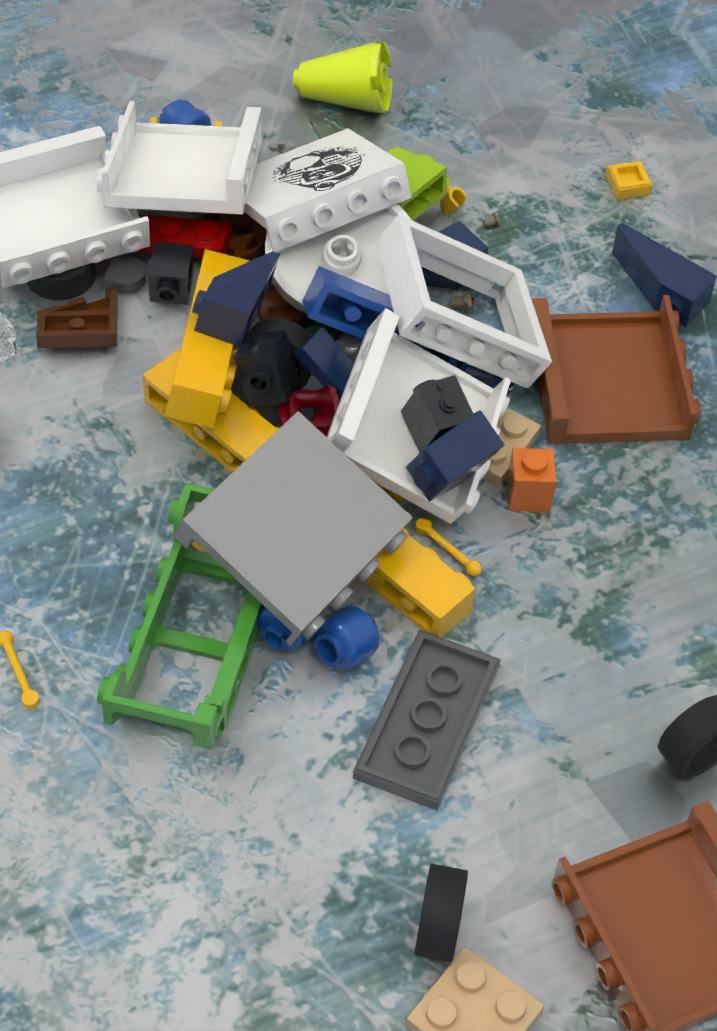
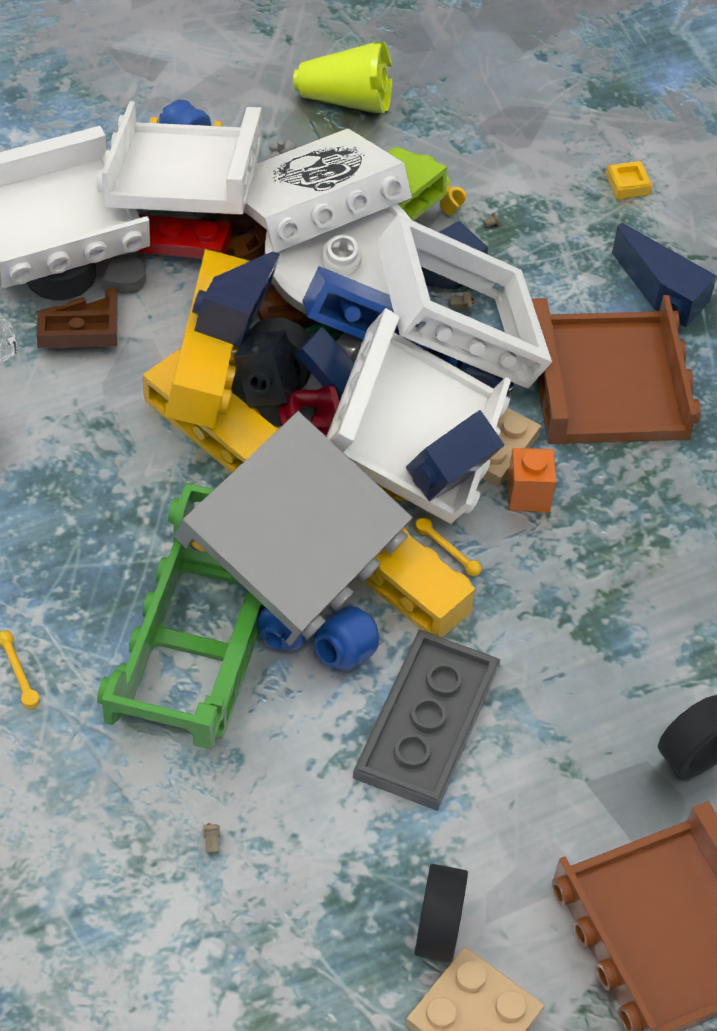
black brick [148,241,194,305] -> none
black head [401,375,474,452] -> none
none -> dark tan piece [203,823,220,854]

